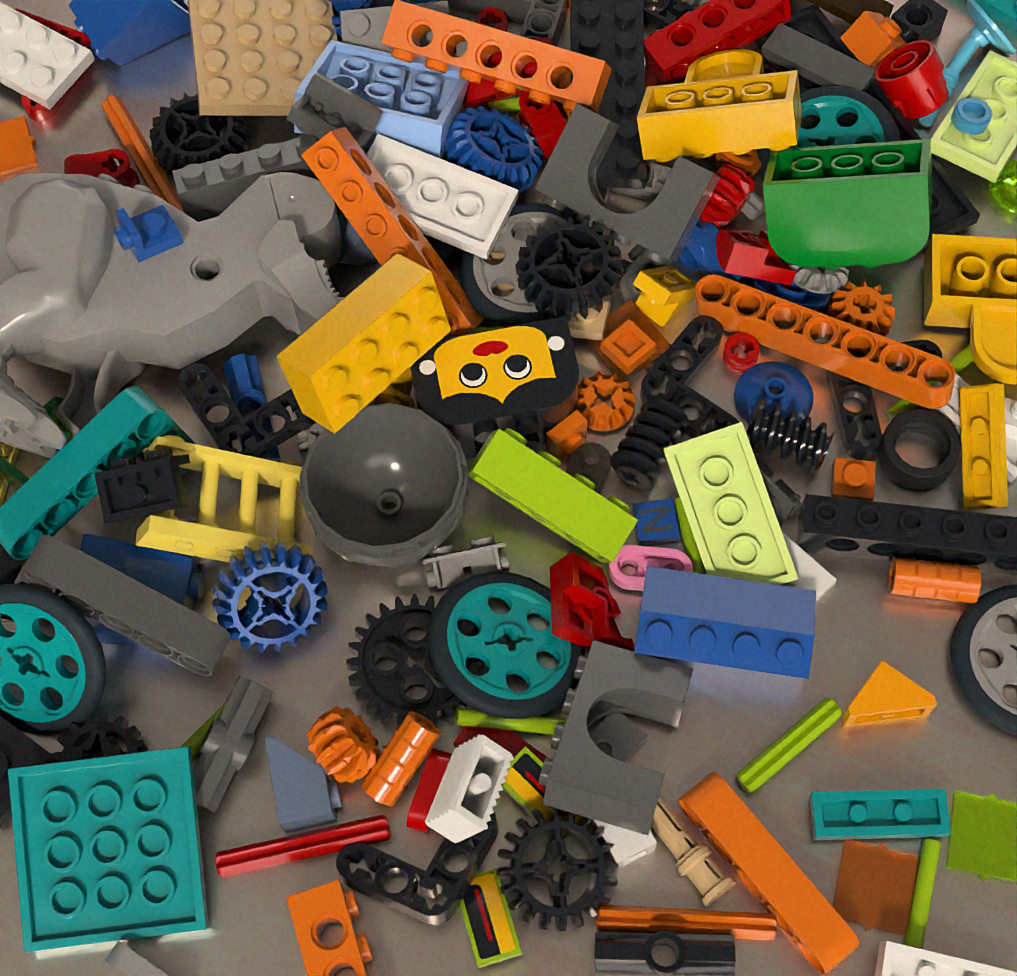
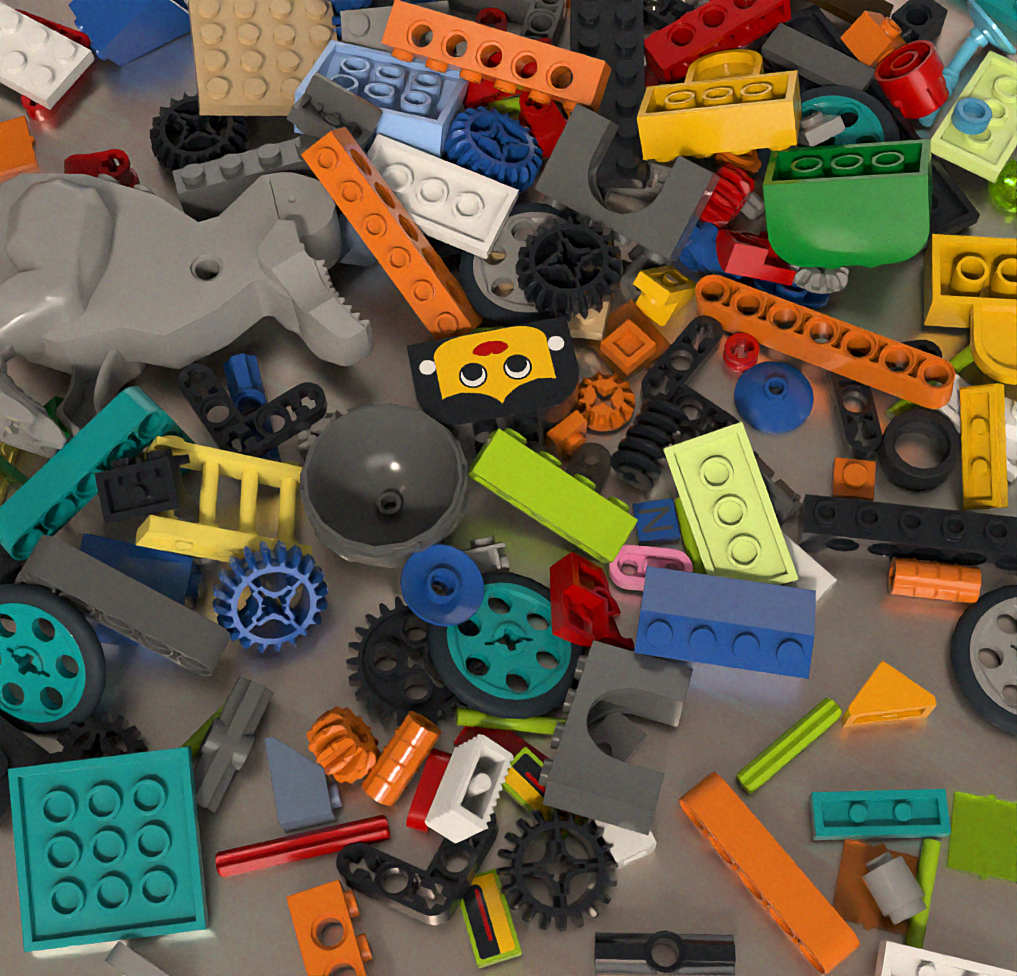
orange axle [101,94,184,213] -> none
blue bracket [114,205,183,263] -> none
yellow brick [276,253,451,434] -> none
orange axle [595,904,777,940] -> none
tan pin [651,795,737,907] -> none
black piece [746,399,835,474] -> none
orange gear [827,279,896,337] -> none
none -> blue dish [400,544,484,626]
none -> light grey plate [797,111,845,147]
none -> light grey brick [862,852,927,925]

